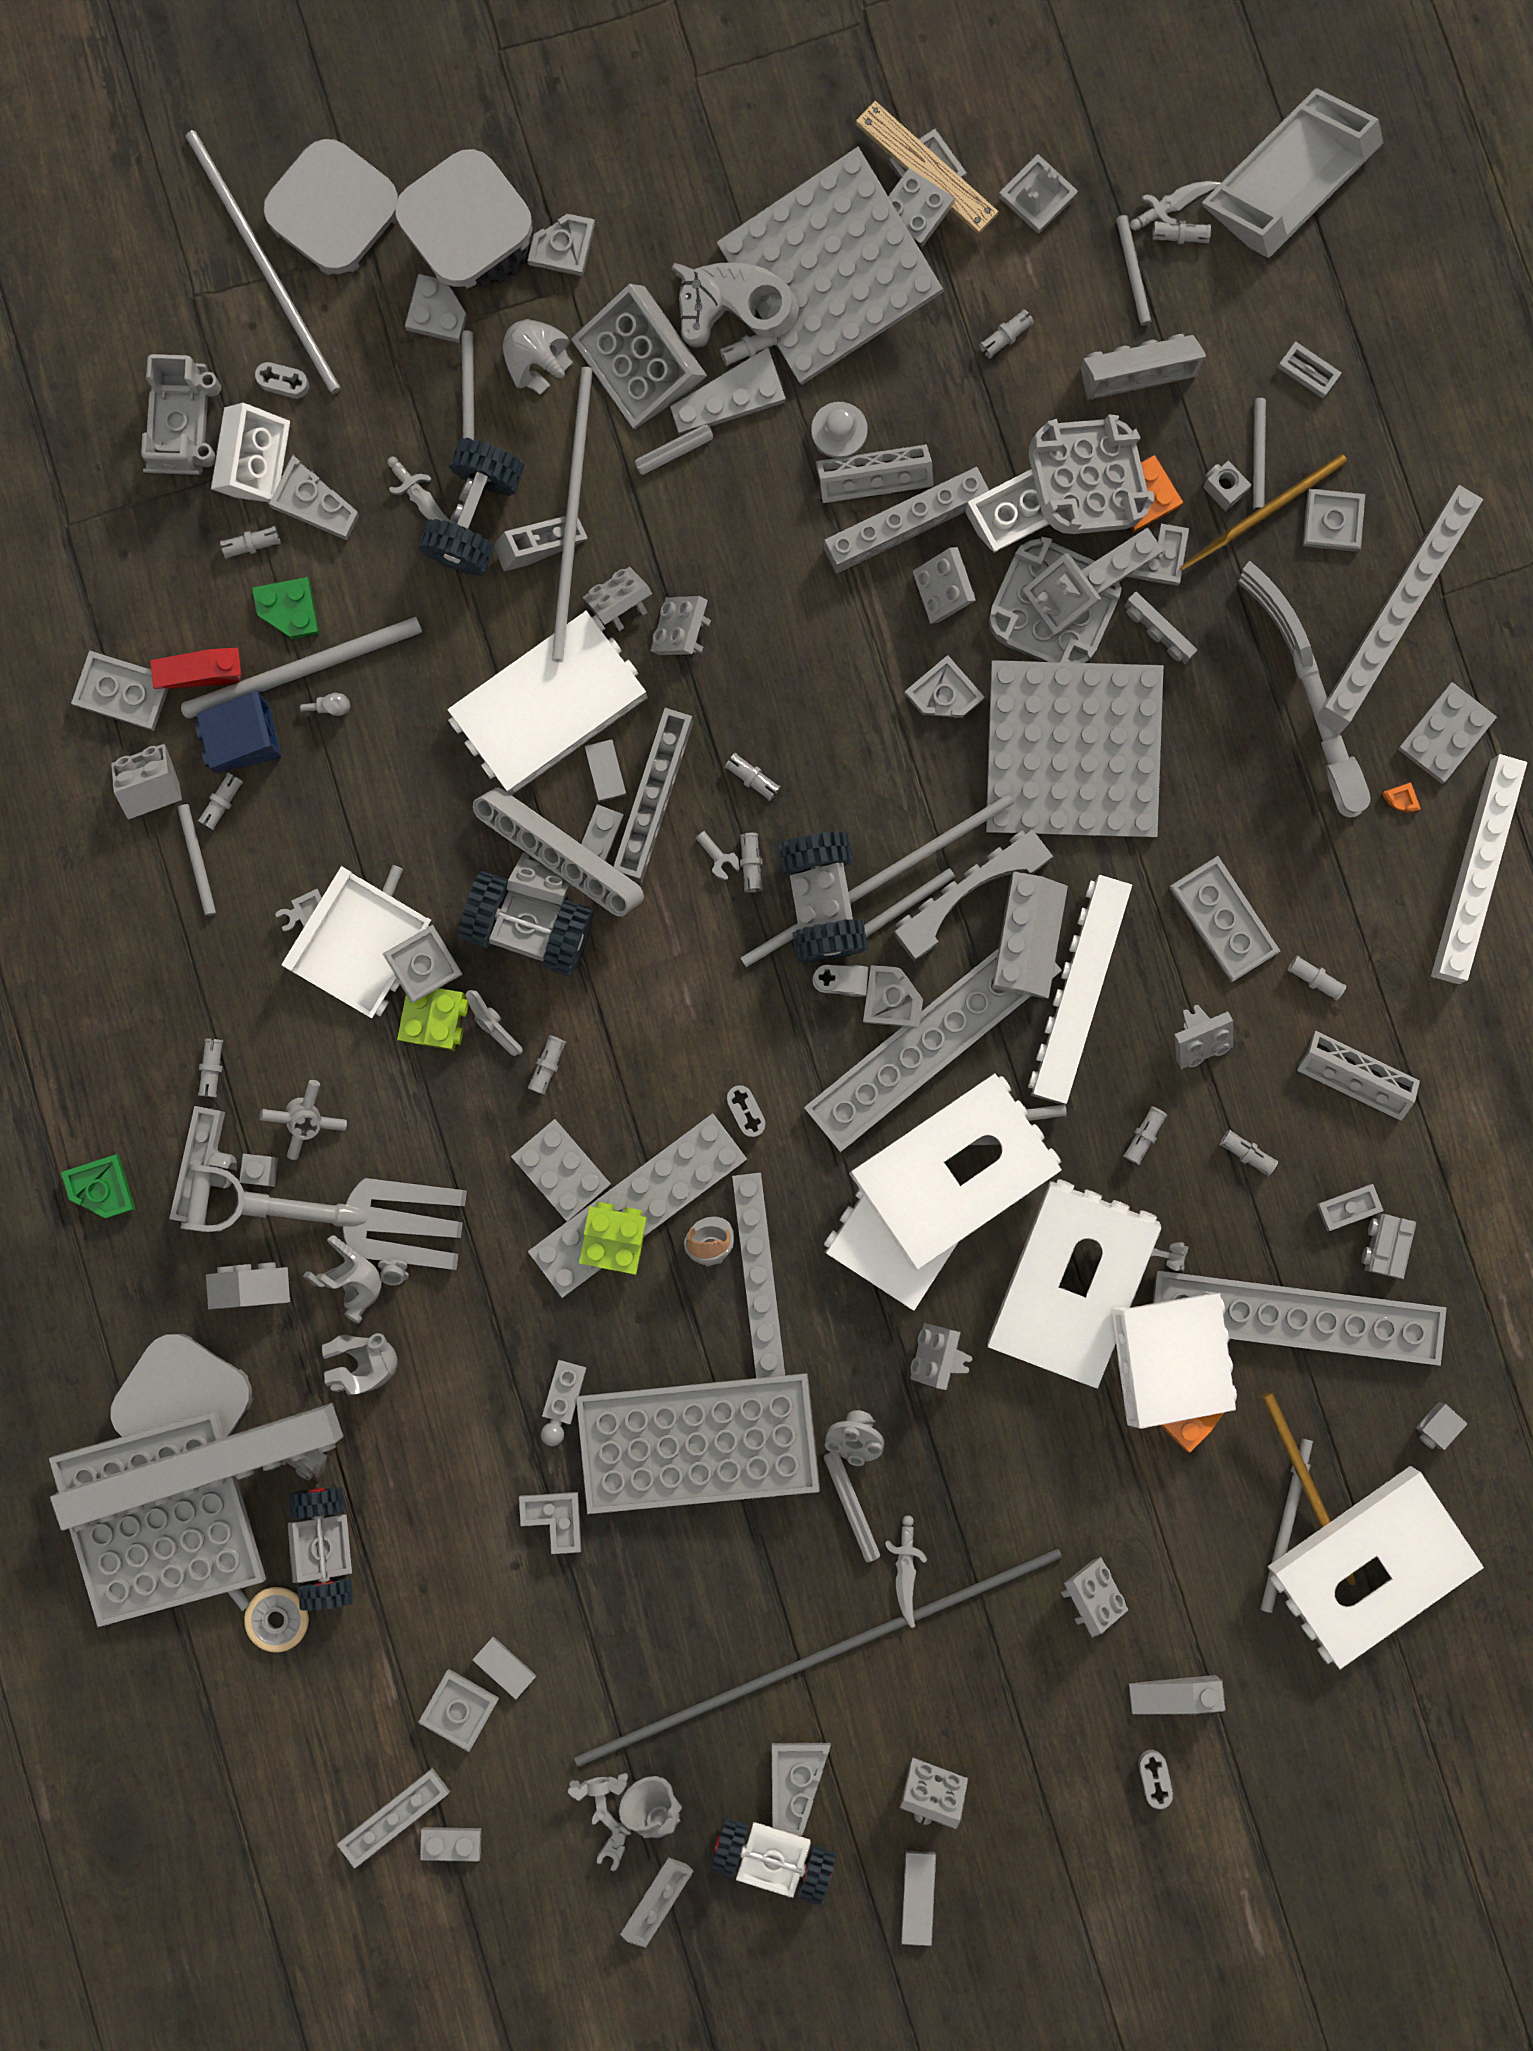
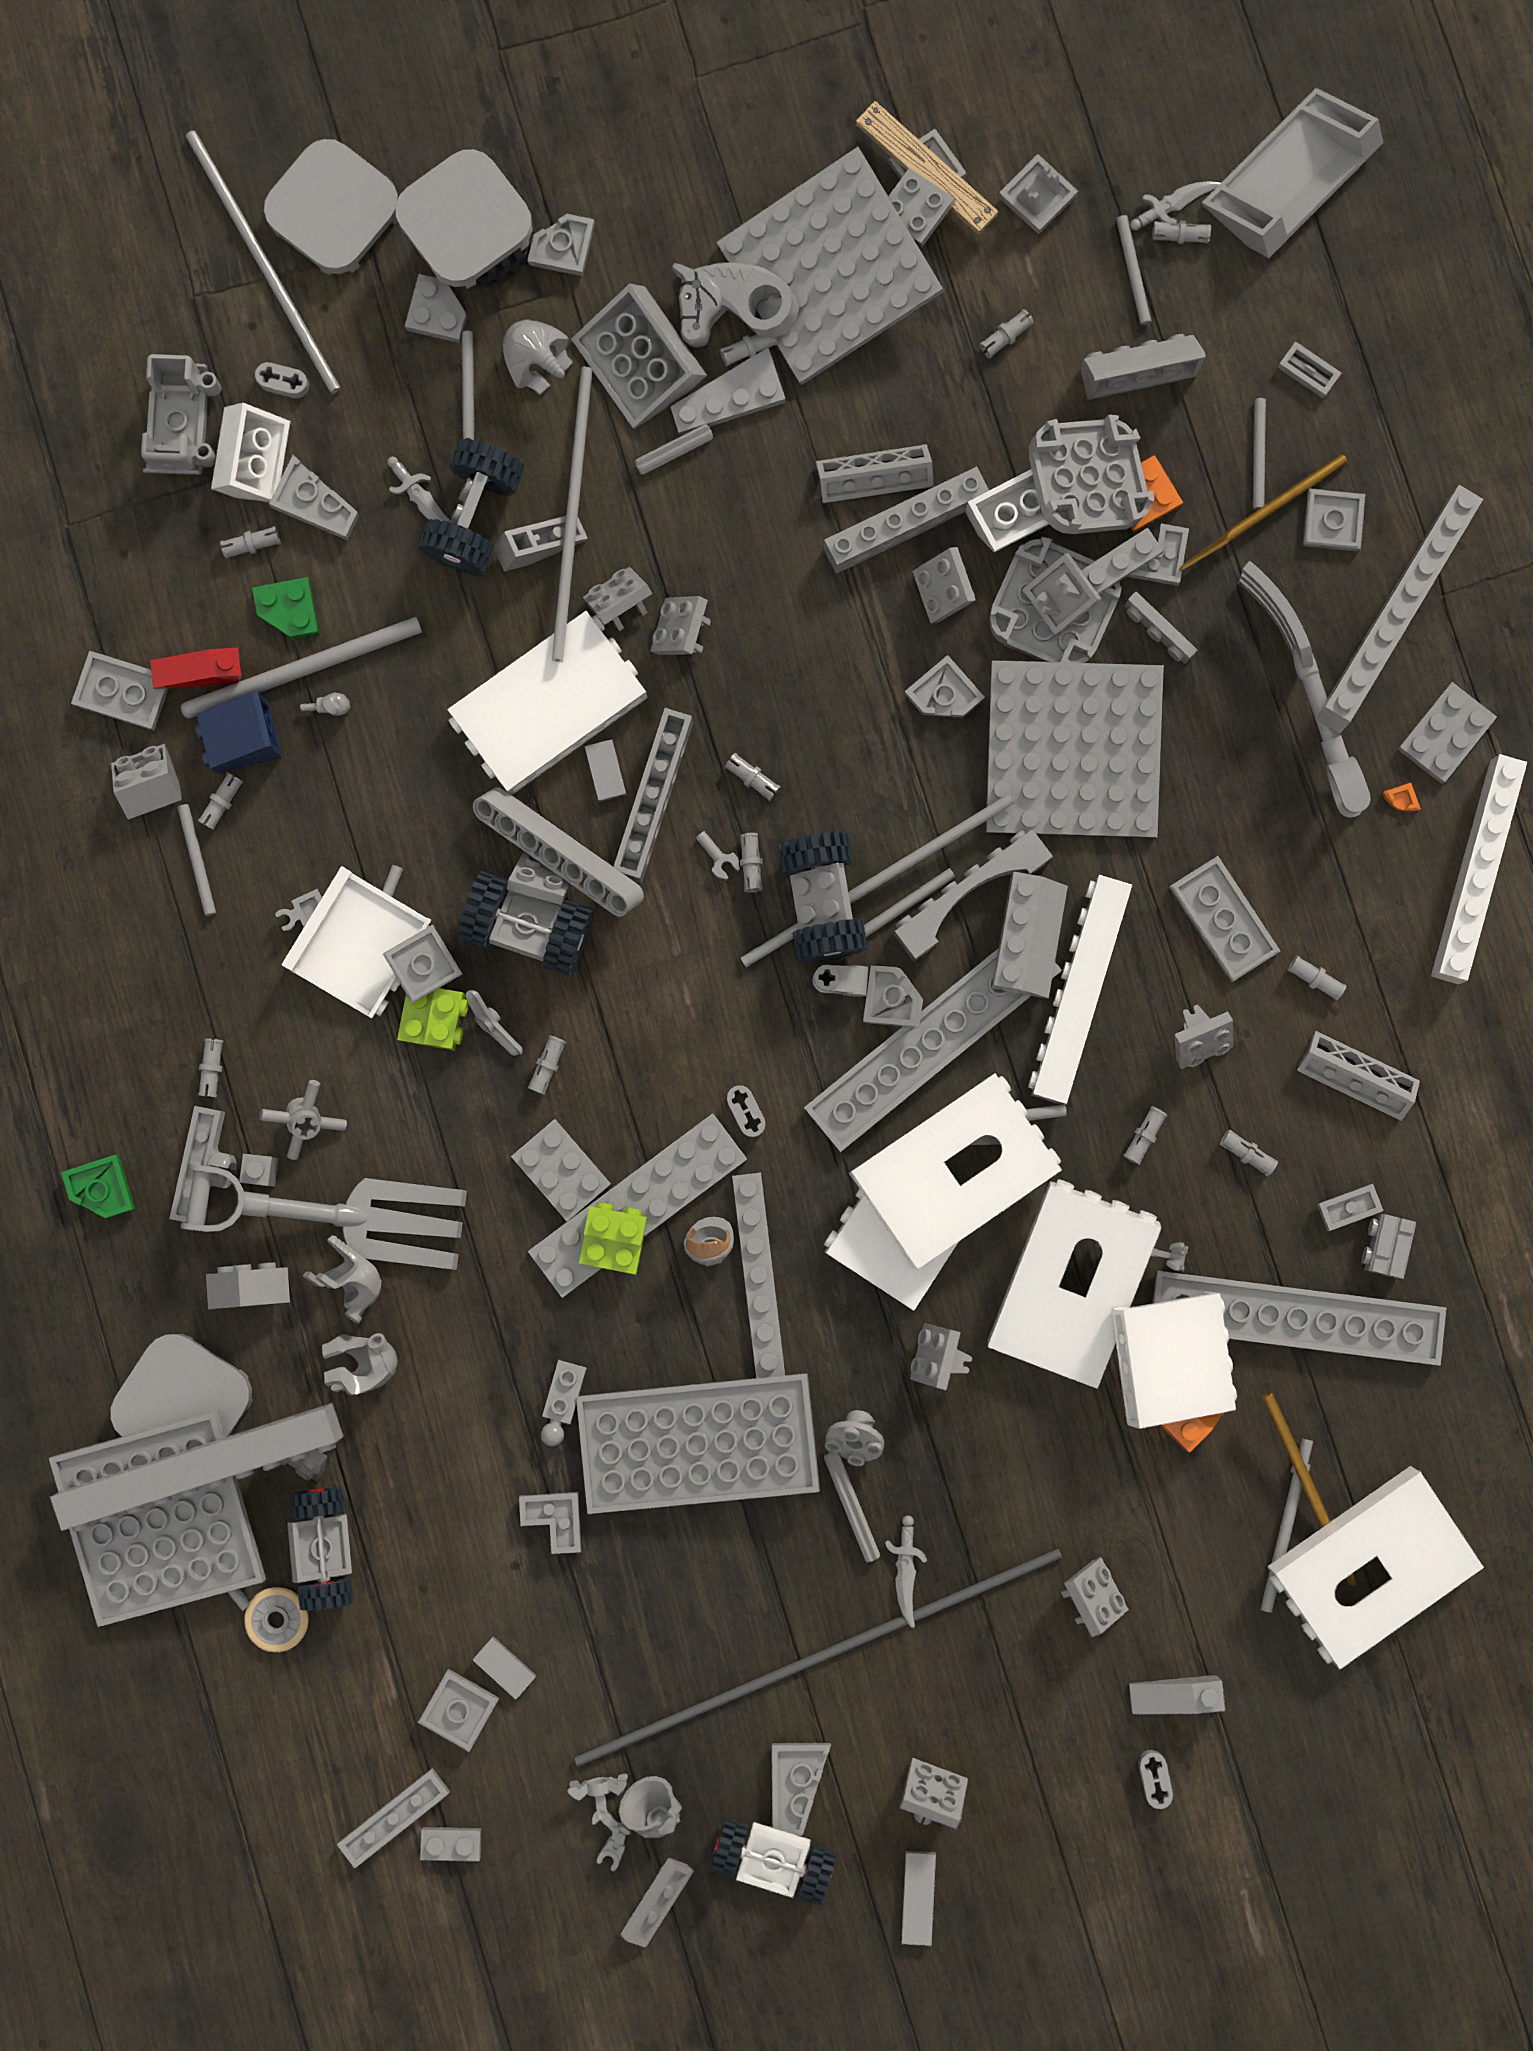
light grey plate [378,1259,409,1285] -> none
light grey plate [581,804,624,862] -> none
light grey plate [811,402,867,458] -> none
light grey brick [1203,460,1251,512] -> none
light grey brick [1415,1402,1467,1450] -> none

